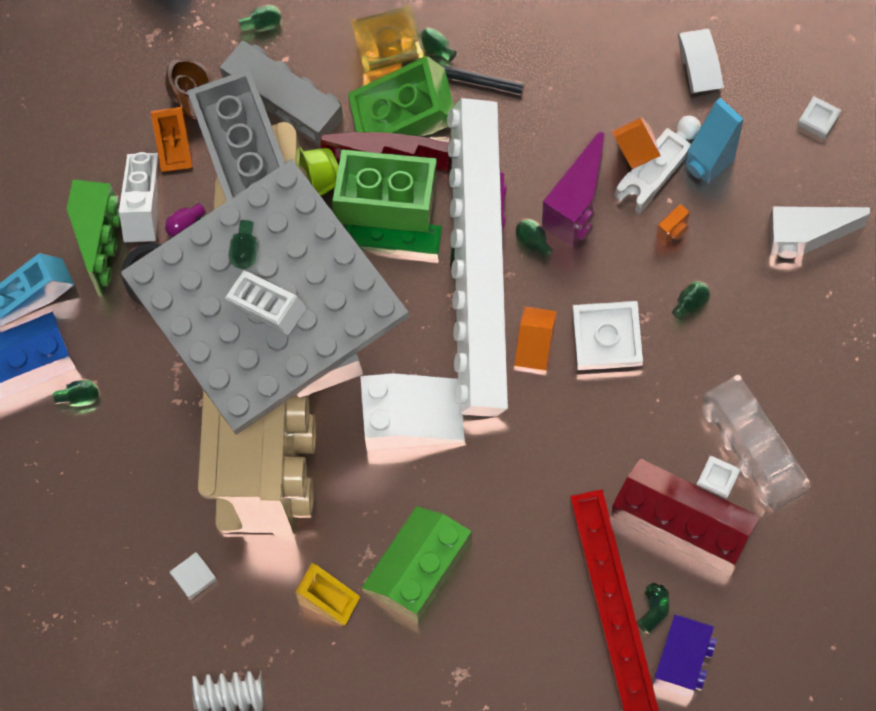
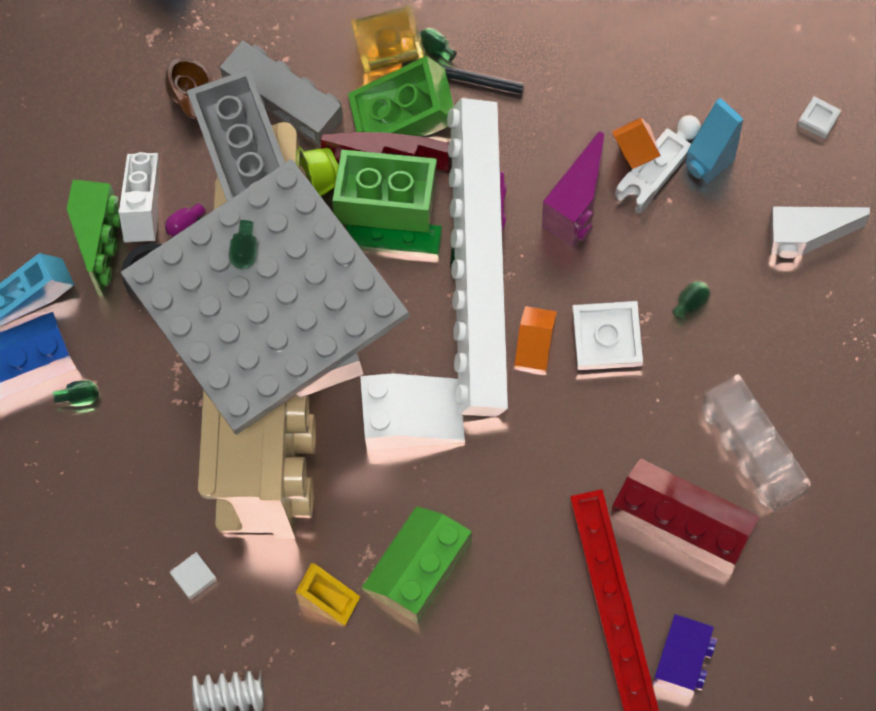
orange slope [151,107,192,172] -> none
white slope [225,270,306,335] -> none
clear green cylinder [238,5,282,32] -> none
clear green cylinder [515,219,553,258] -> none
clear green arm [637,583,669,634] -> none
orange plate [656,204,690,245] -> none
white slope [678,29,724,94] -> none
white tile [696,455,741,500] -> none

